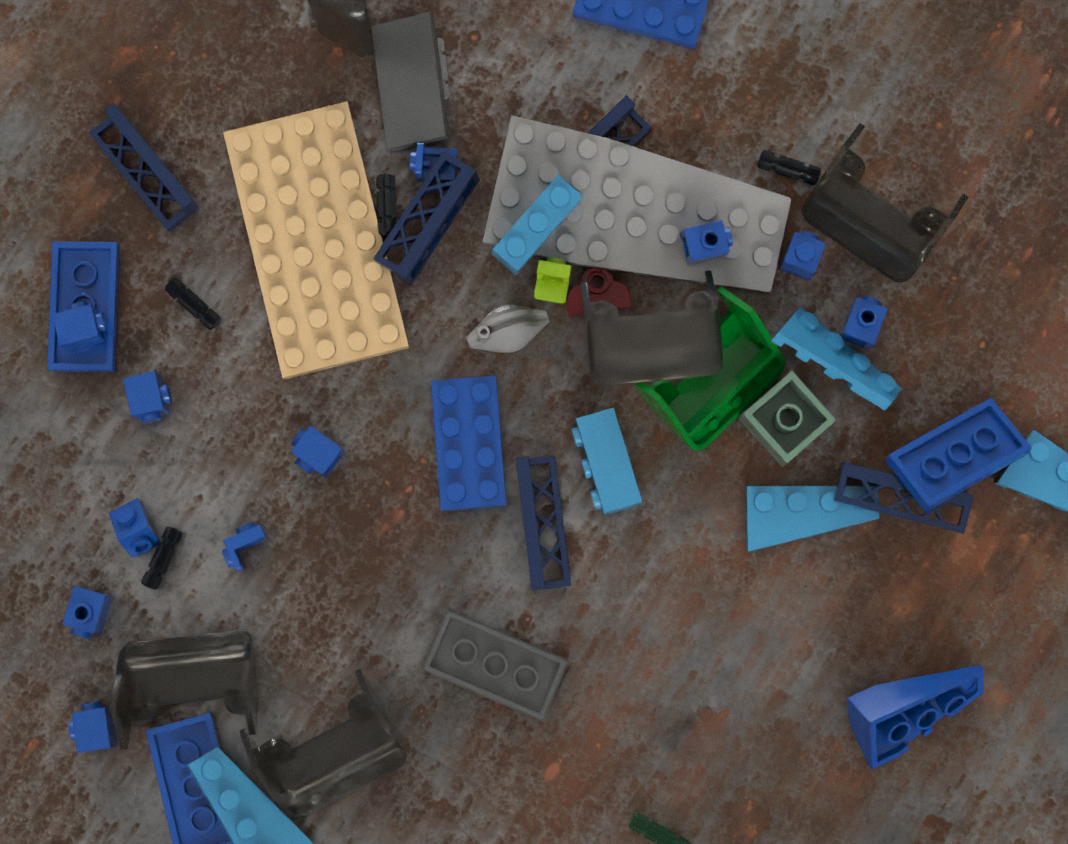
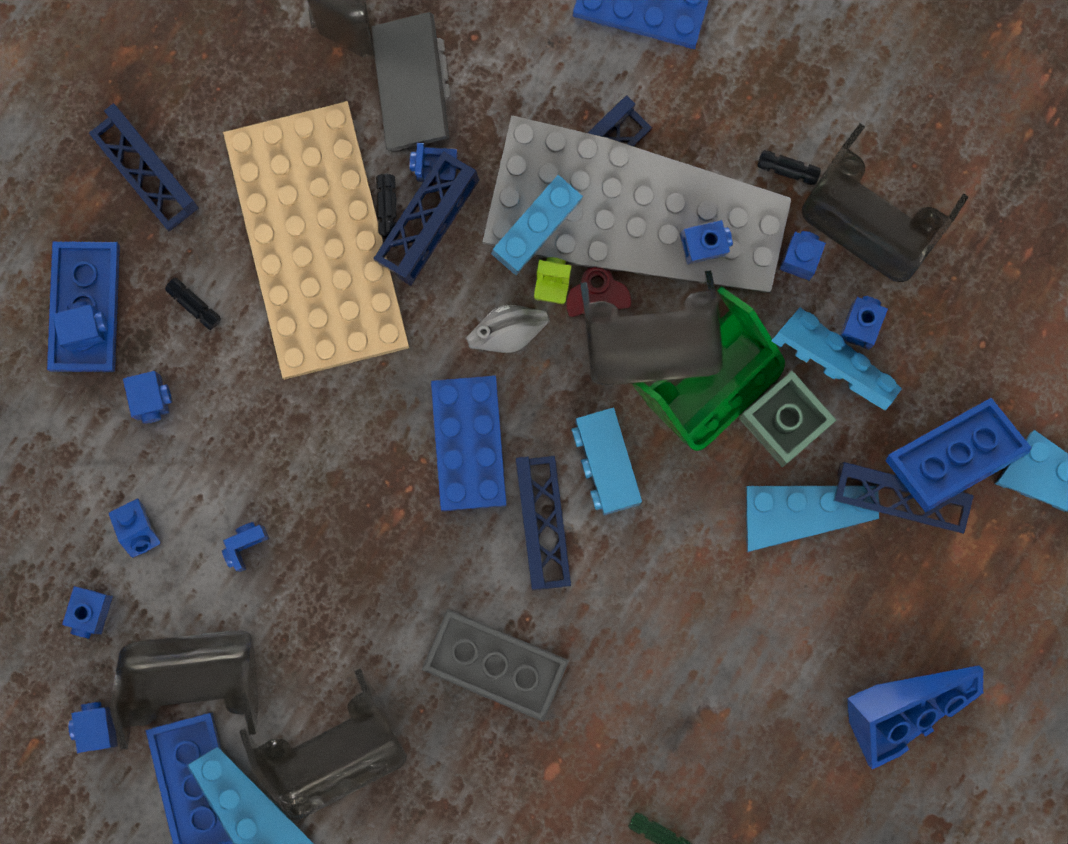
black axle [141,526,182,590] -> none
blue brick [291,425,345,478] -> none

